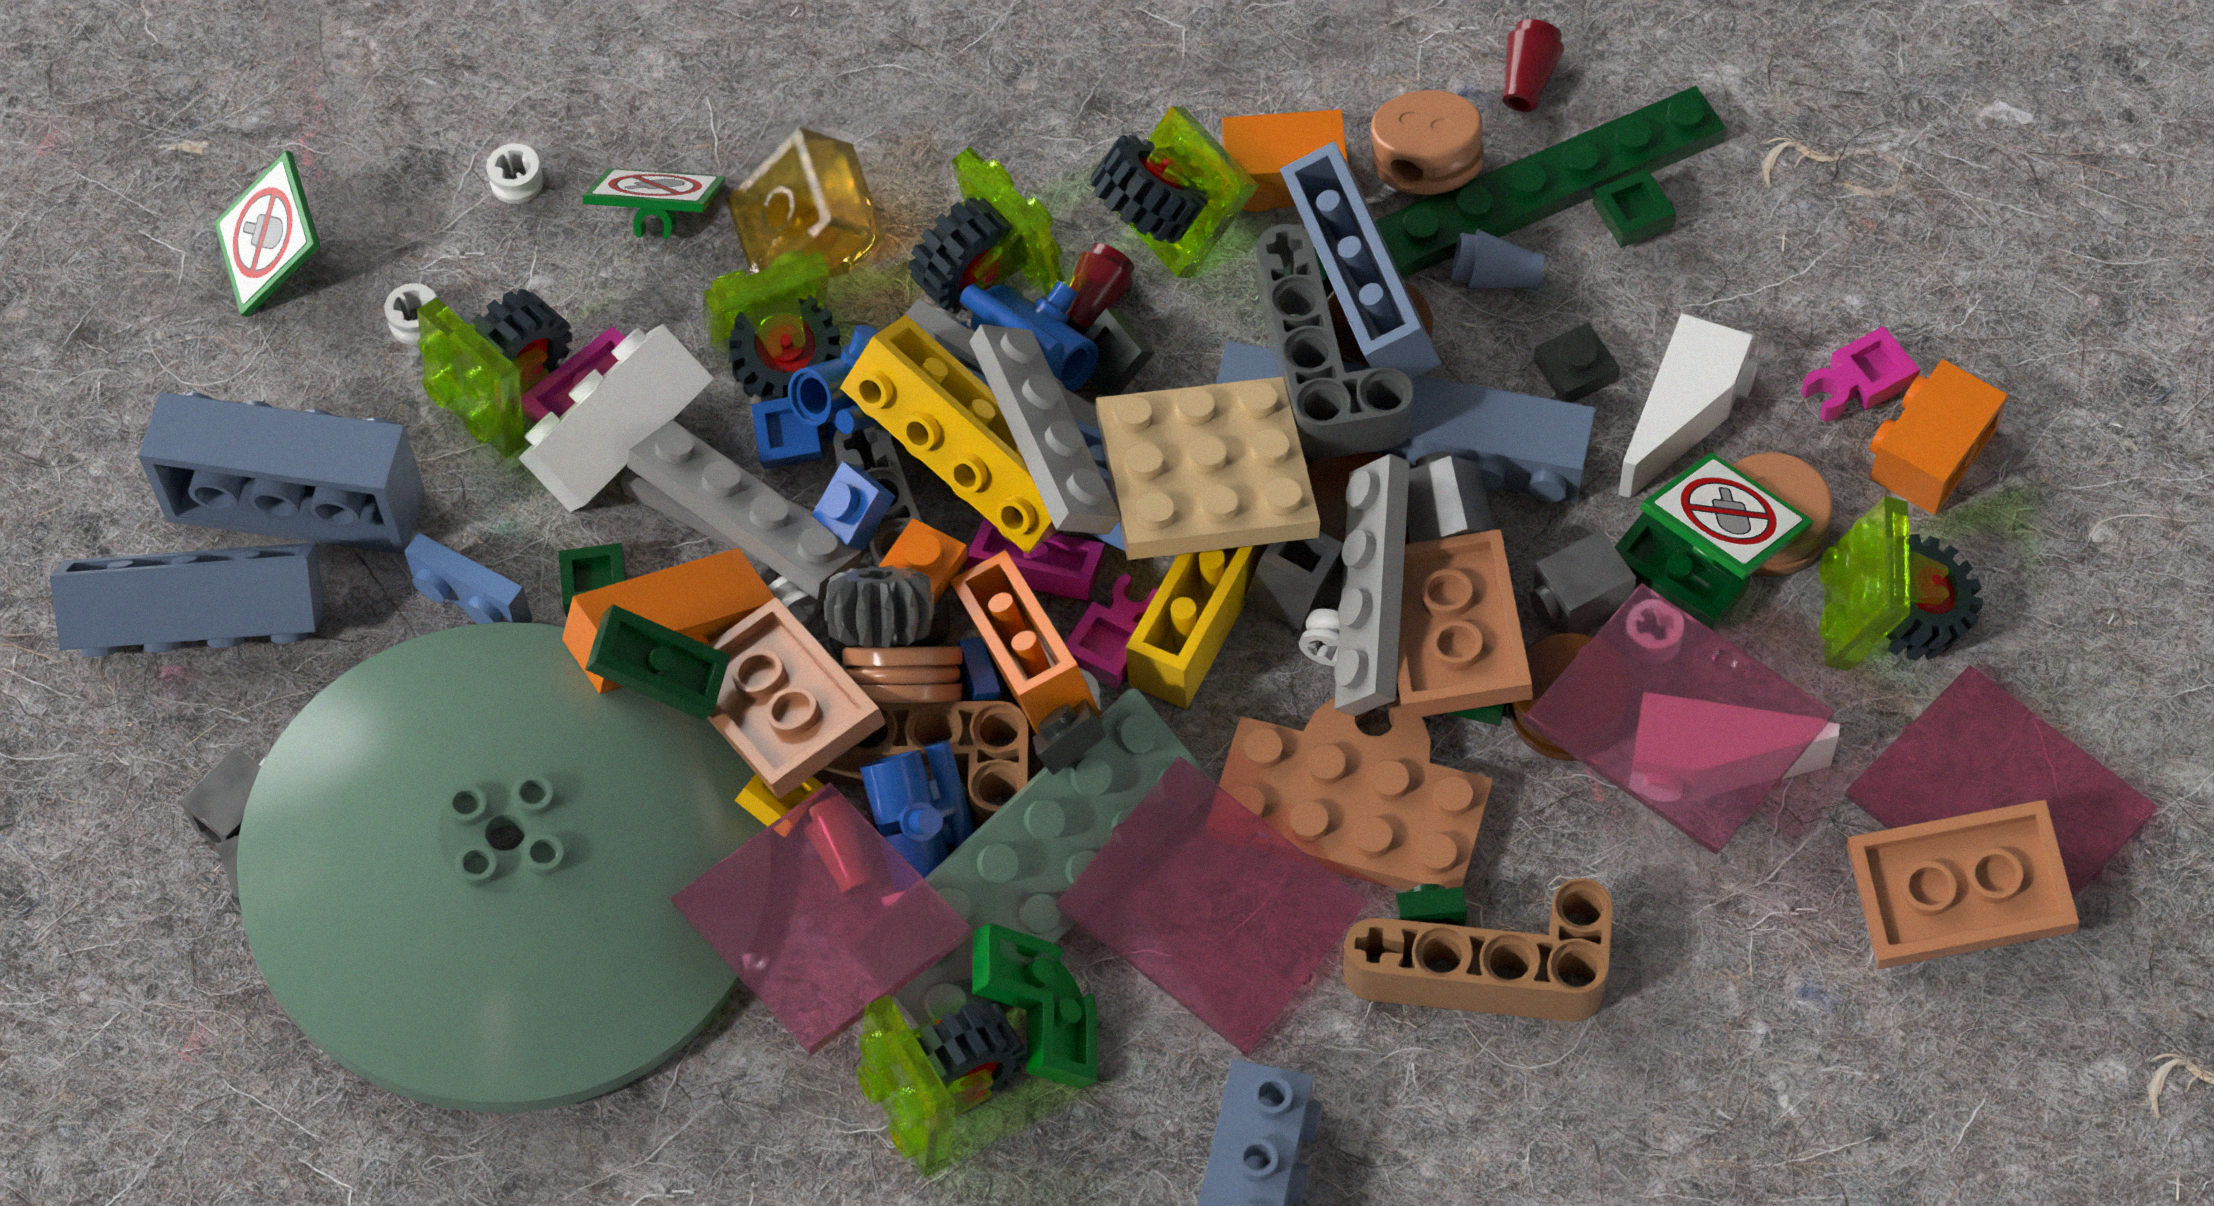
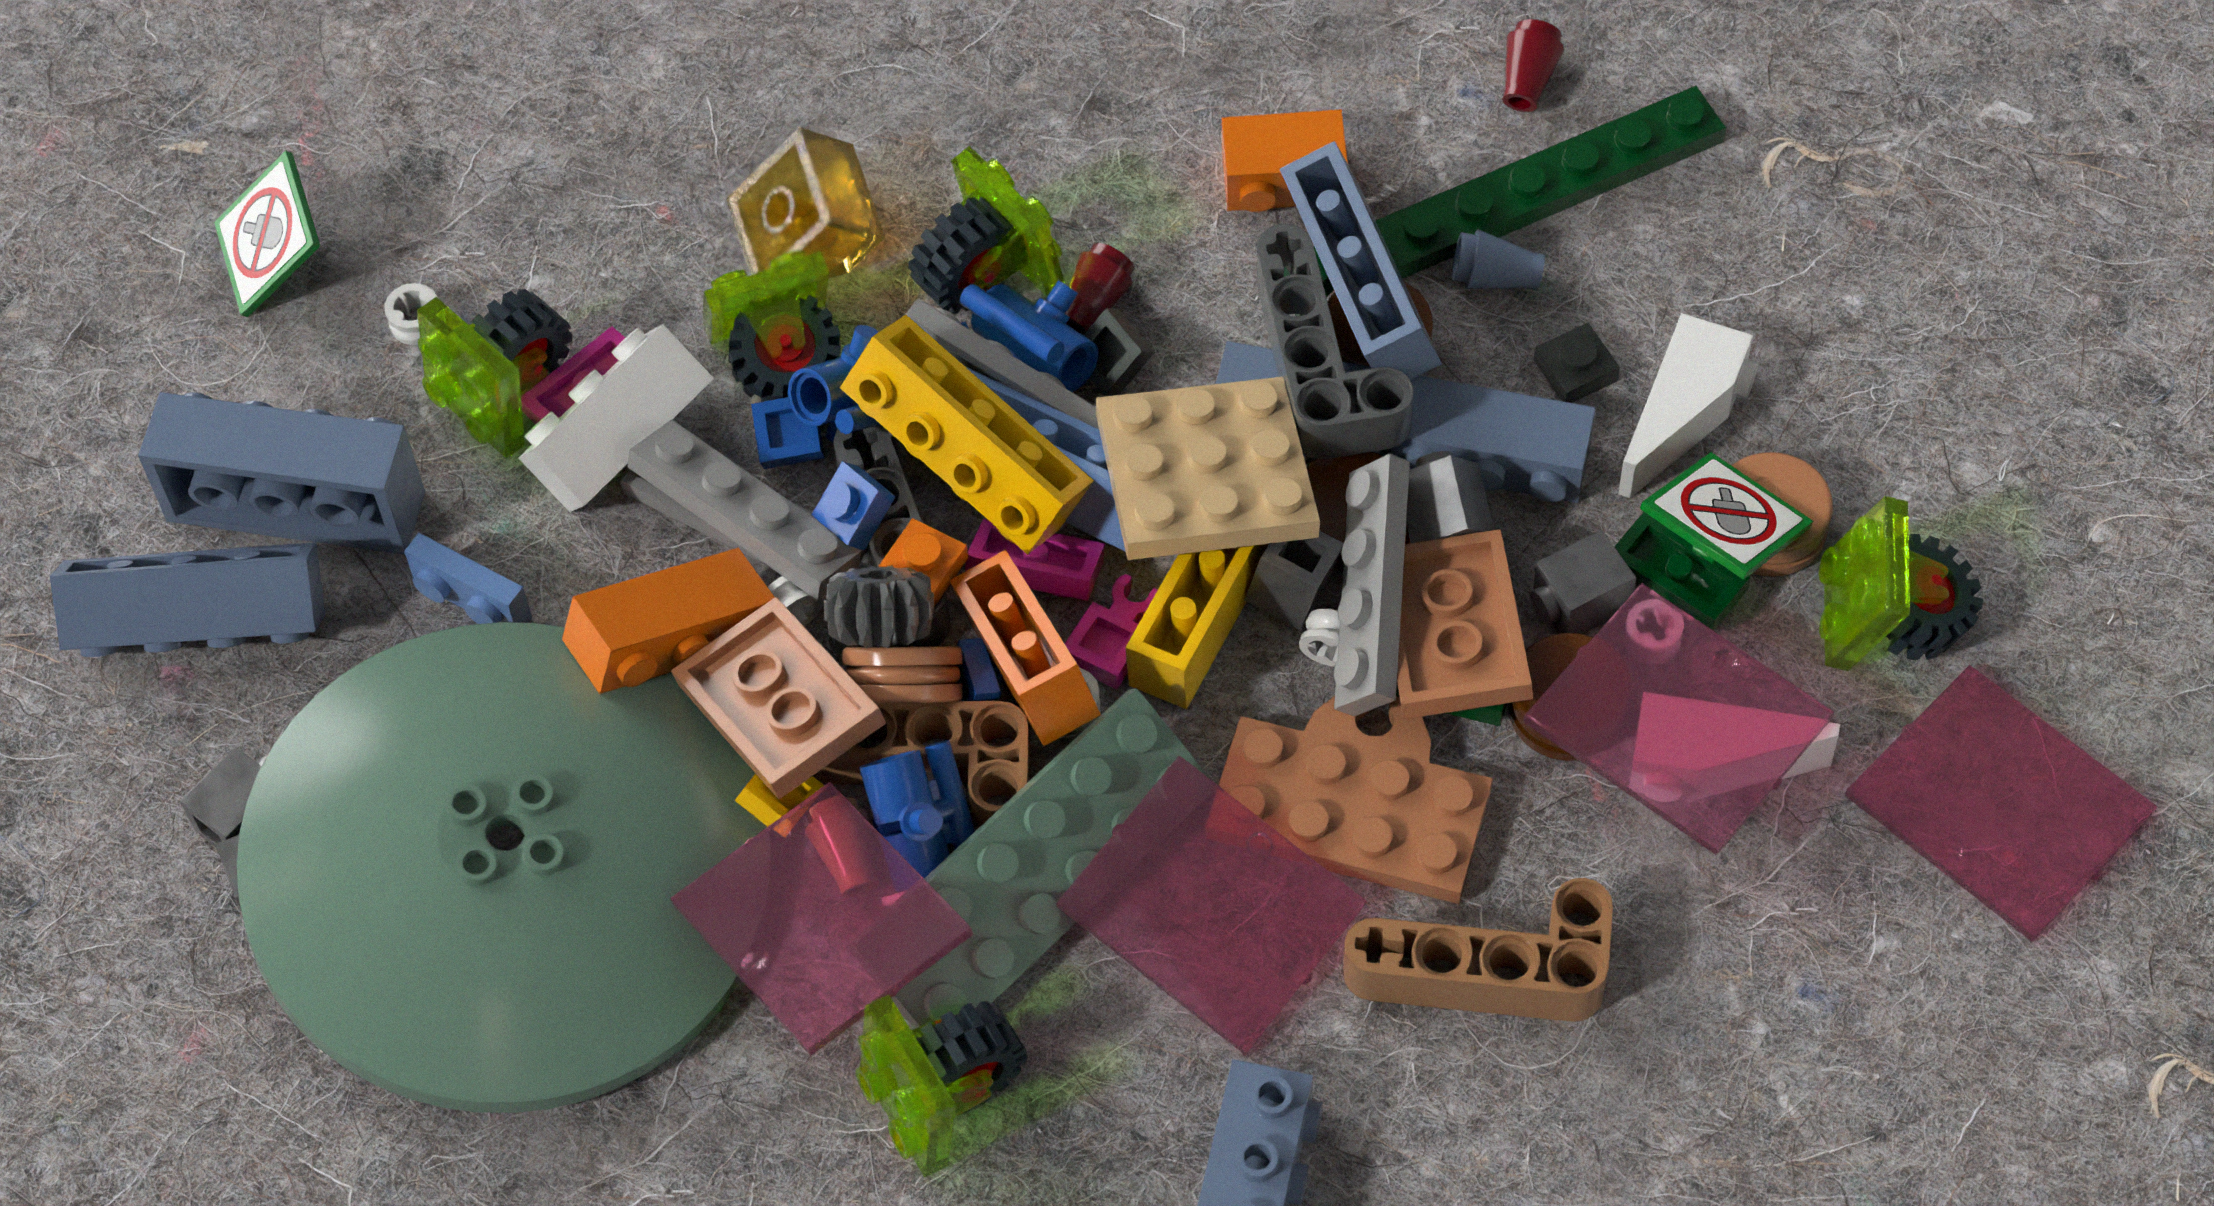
white bush [486,143,544,204] -> none
dark green plate [558,542,627,618] -> none
piece [583,168,726,239] -> none
dark green plate [585,604,731,720] -> none
light grey plate [969,324,1121,535] -> none
green plate [972,922,1098,1089] -> none
pearl dark grey plate [1033,699,1106,775] -> none
plate [1090,106,1259,278] -> none
nougat head [1371,90,1484,195] -> none
dark green plate [1395,884,1467,926] -> none
dark green plate [1592,168,1676,248] -> none
dark pink plate [1801,325,1920,422] -> none
nougat plate [1847,799,2079,970] -> none
orange brick [1869,359,2008,516] -> none

